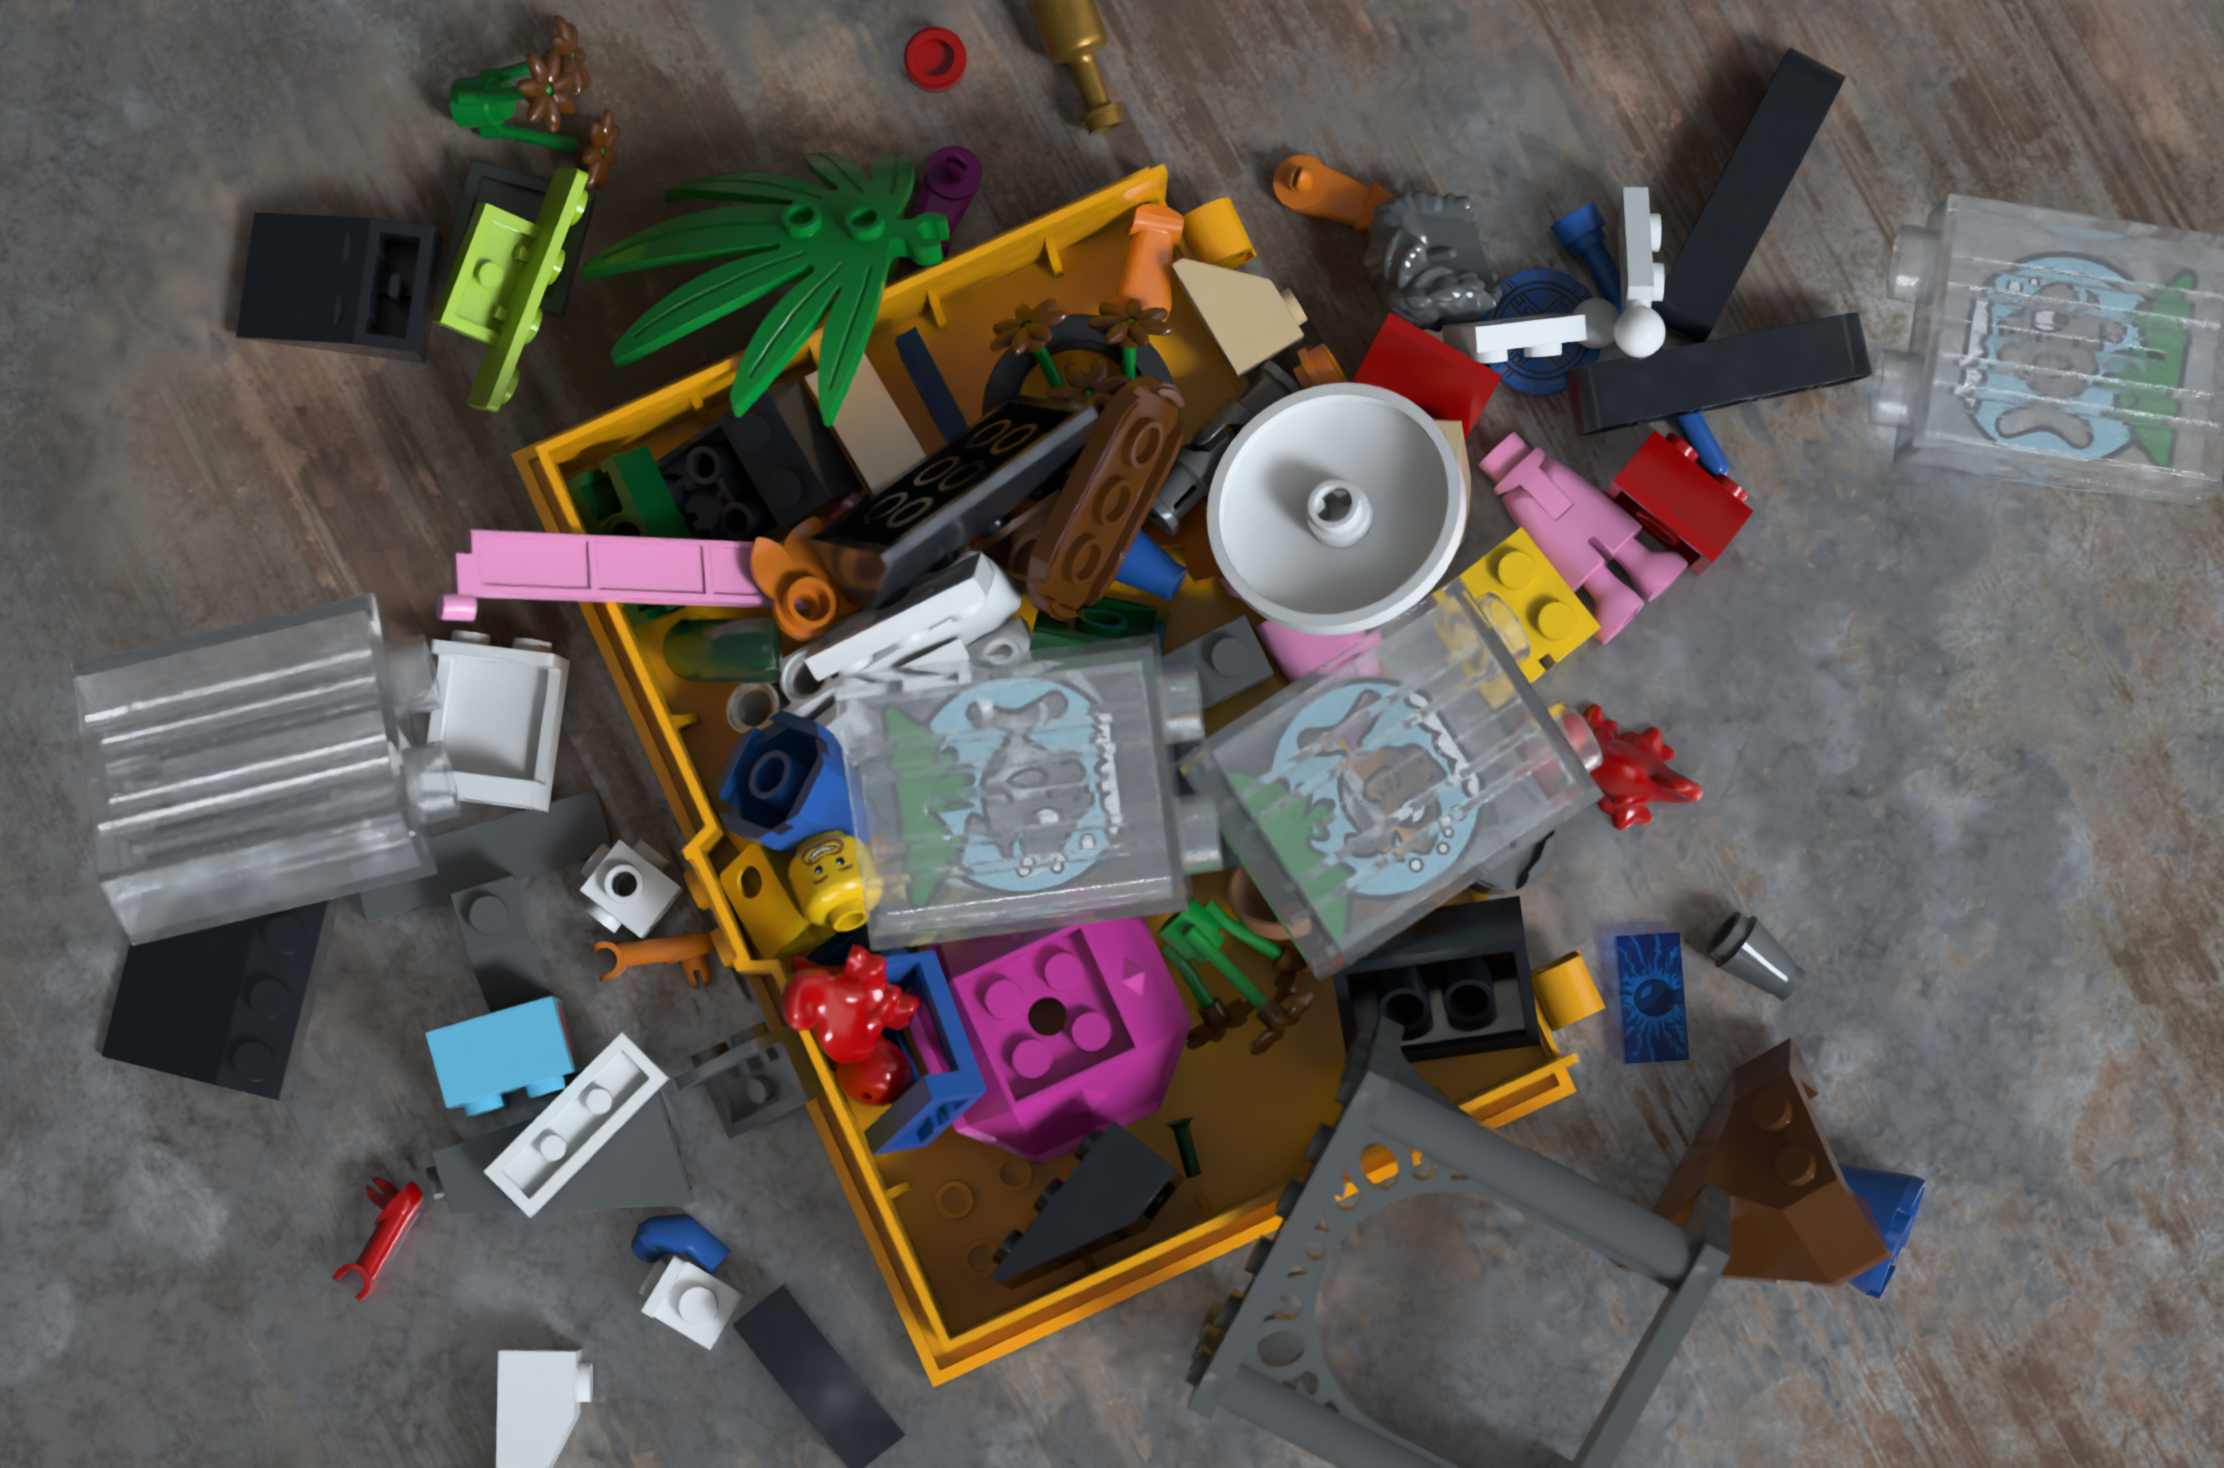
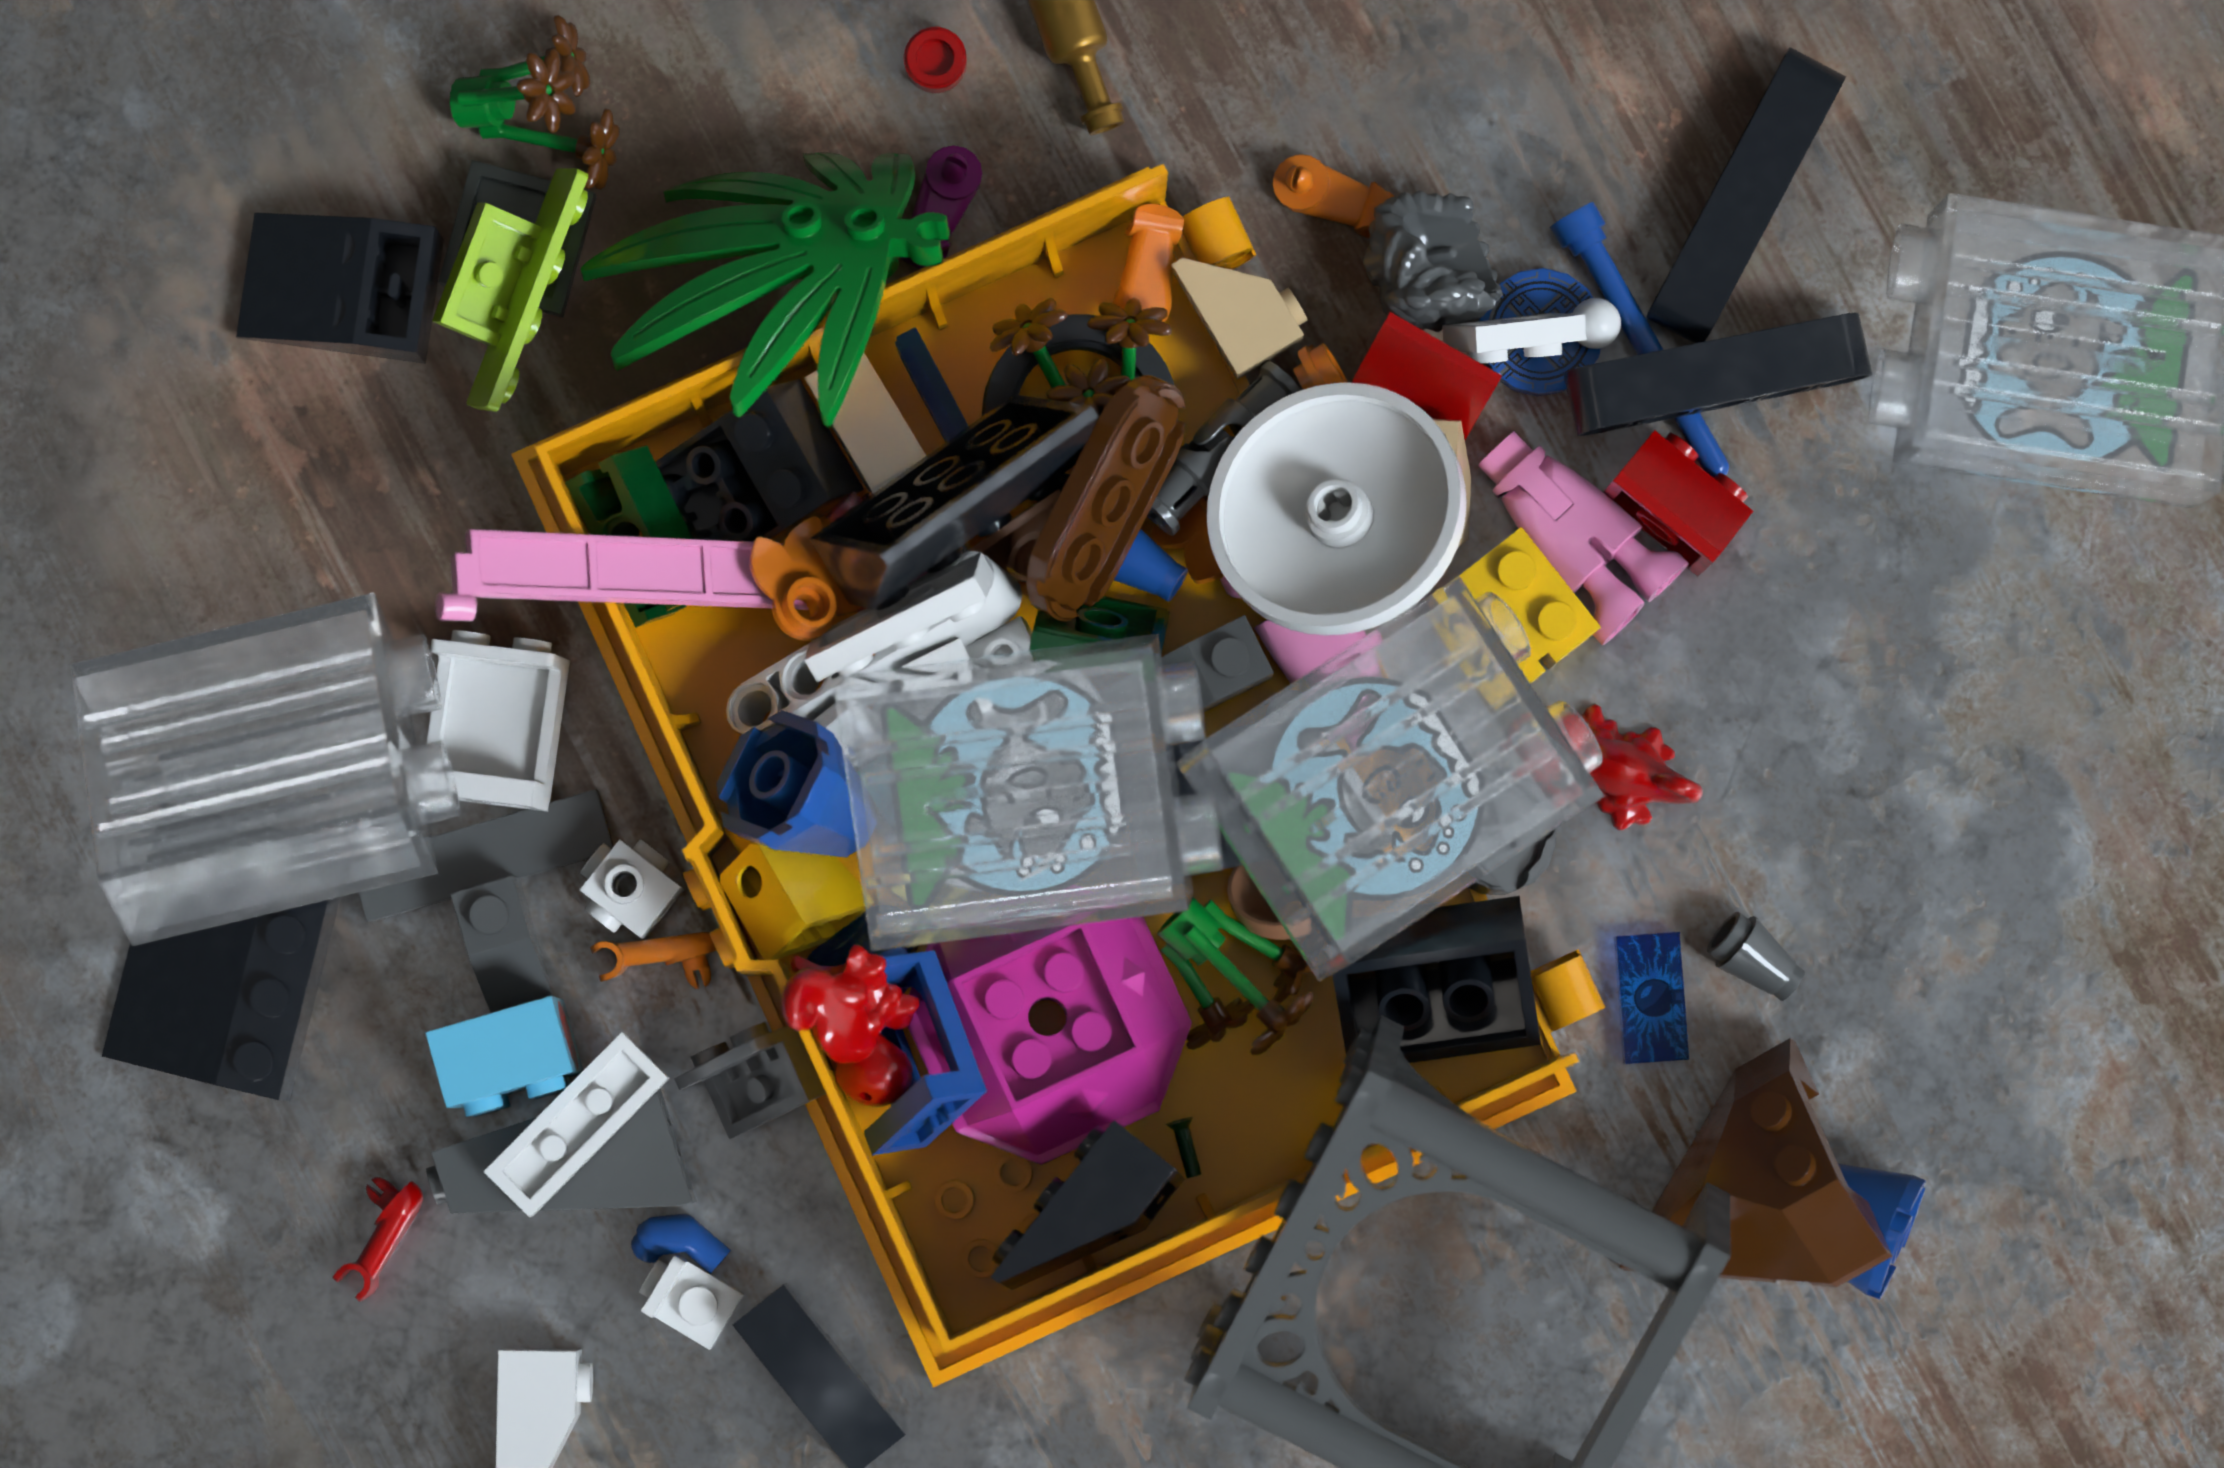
clear green cylinder [662,614,783,683] -> none
yellow head [788,830,883,931] -> none
white plate [1614,187,1666,358] -> none

